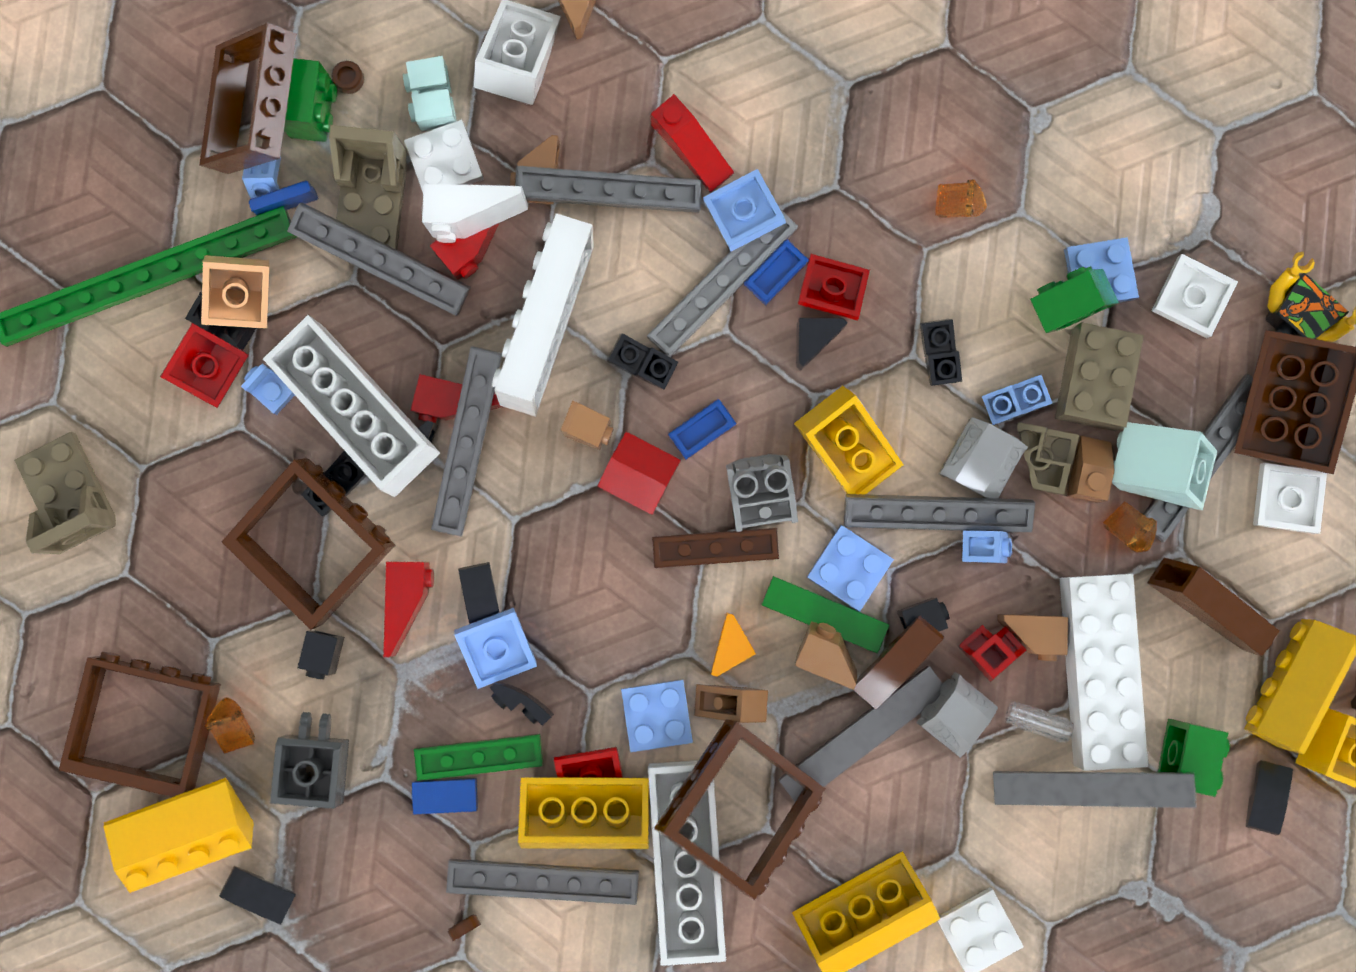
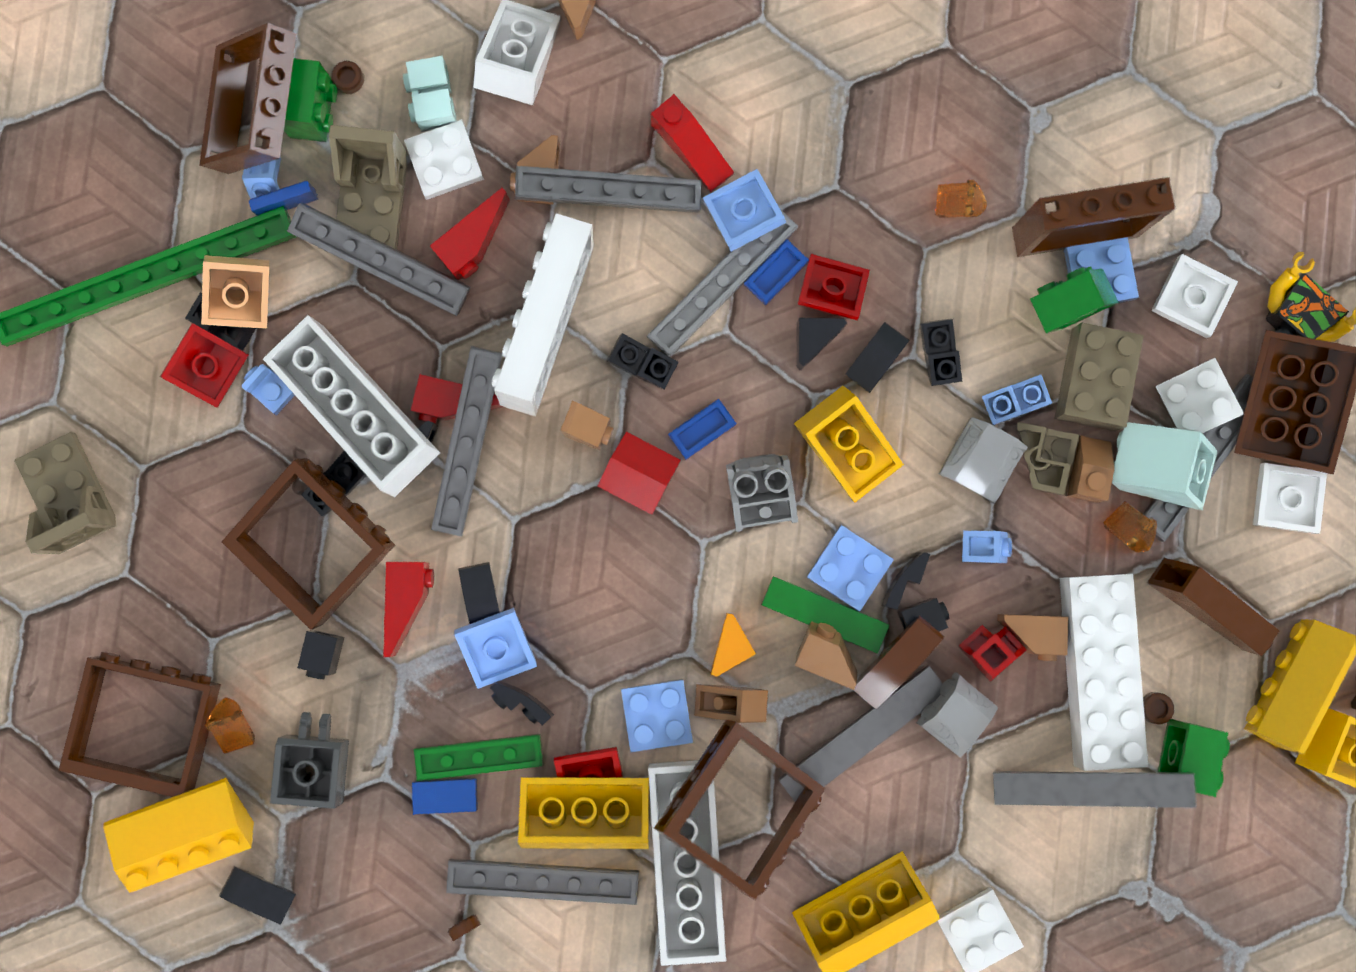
white slope [422,184,528,243] -> none
reddish brown tile [652,528,779,568] -> none
flat silver tile [844,494,1035,532] -> none
clear piece [1005,701,1074,743] -> none
black slope [1246,760,1293,836] -> none
none -> black slope [845,322,910,393]
none -> black slope [882,552,930,610]
none -> reddish brown window [1012,177,1175,257]
none -> reddish brown tile [1143,692,1174,725]
none -> white plate [1156,358,1244,433]

